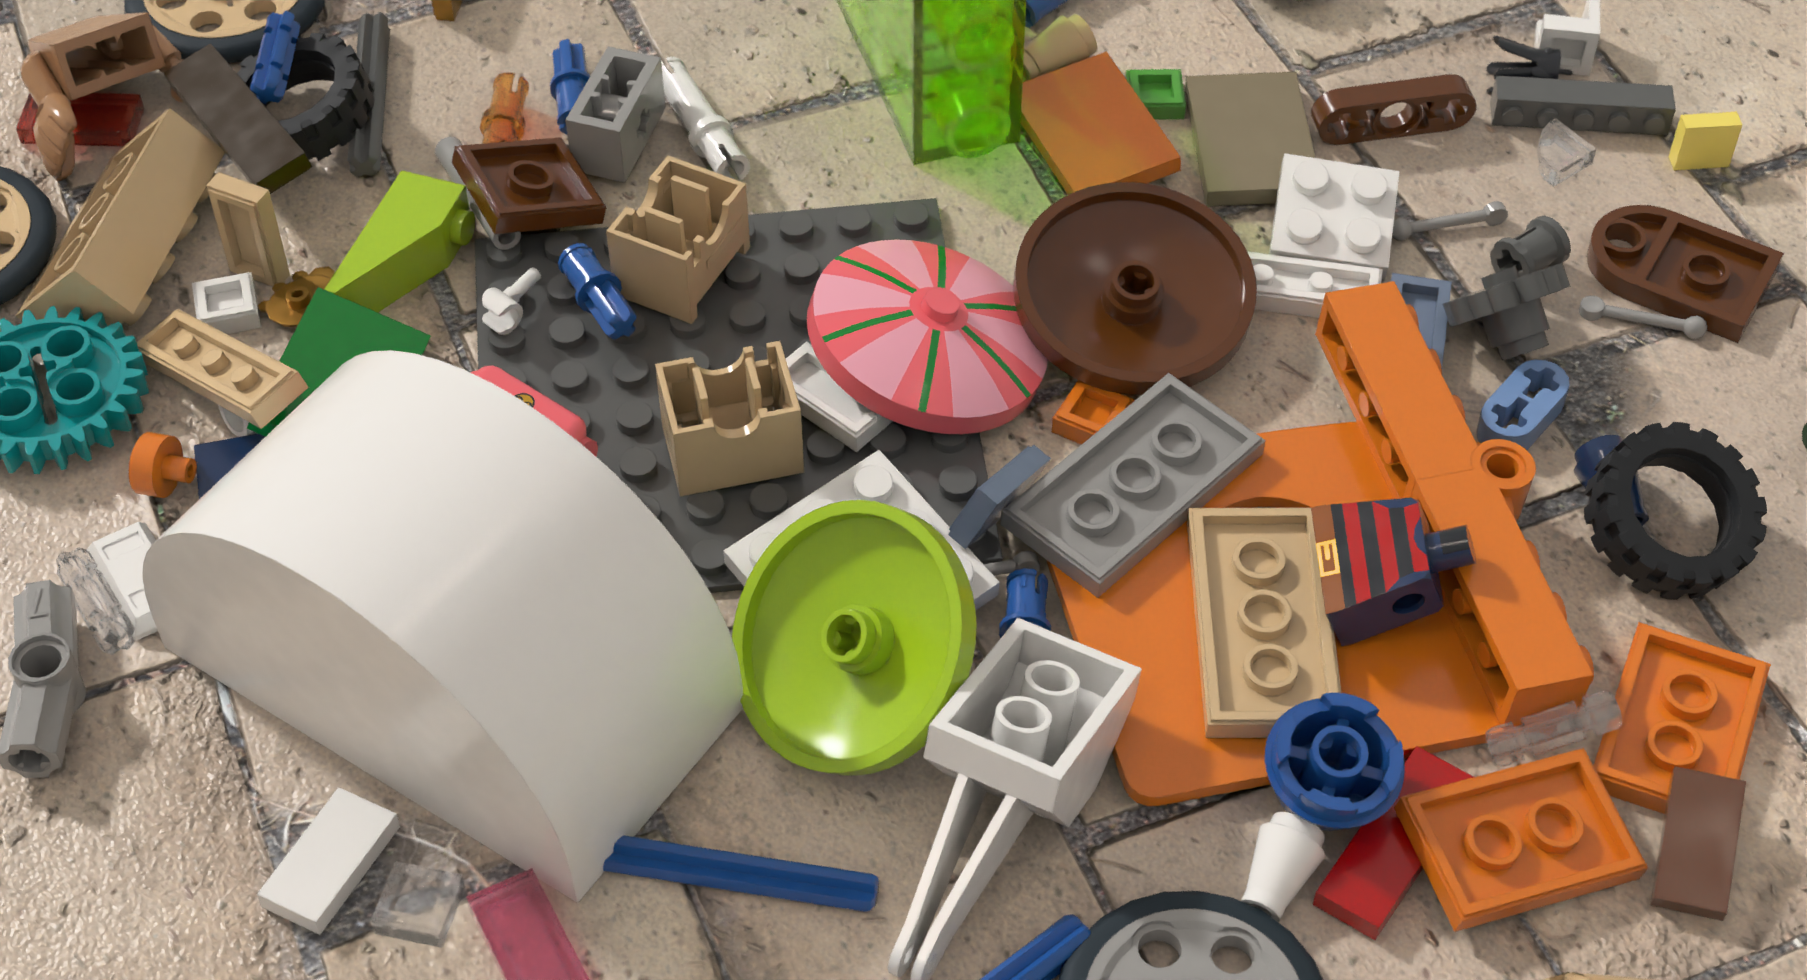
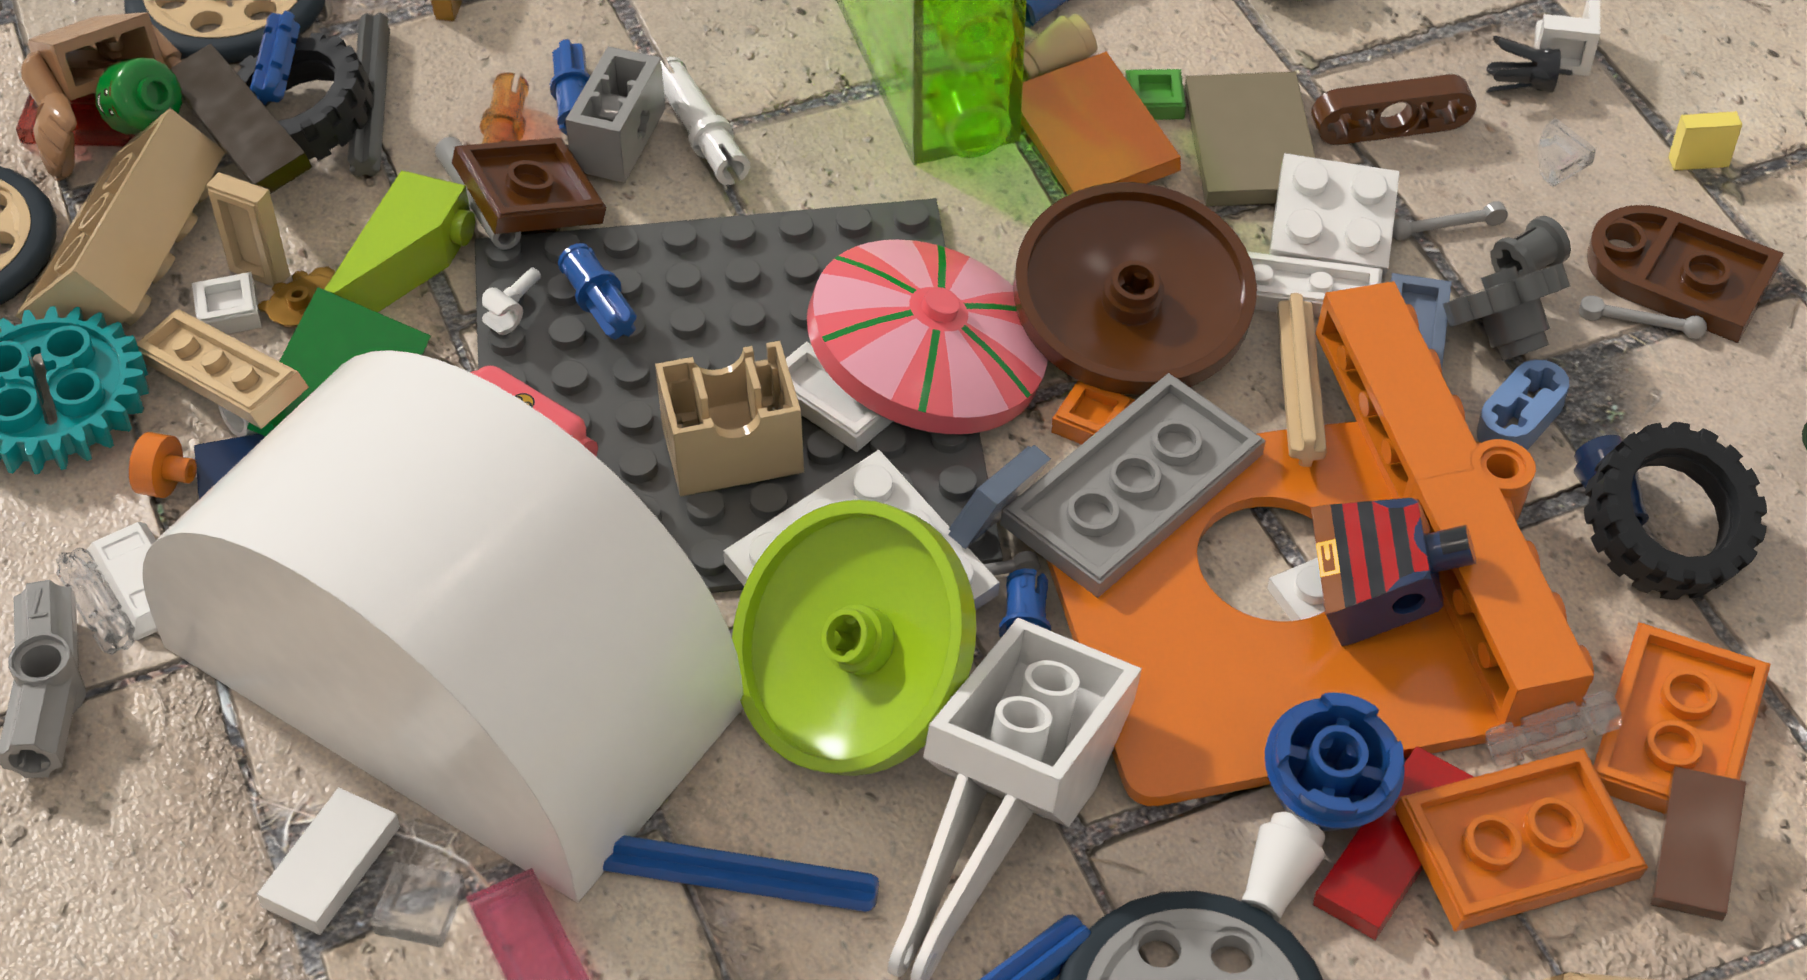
tan piece [606,155,750,324] -> none
tan tile [1187,508,1342,738] -> none
dark grey piece [1490,76,1676,135] -> none
none -> green head [95,58,182,135]
none -> tan axle [1277,293,1327,467]

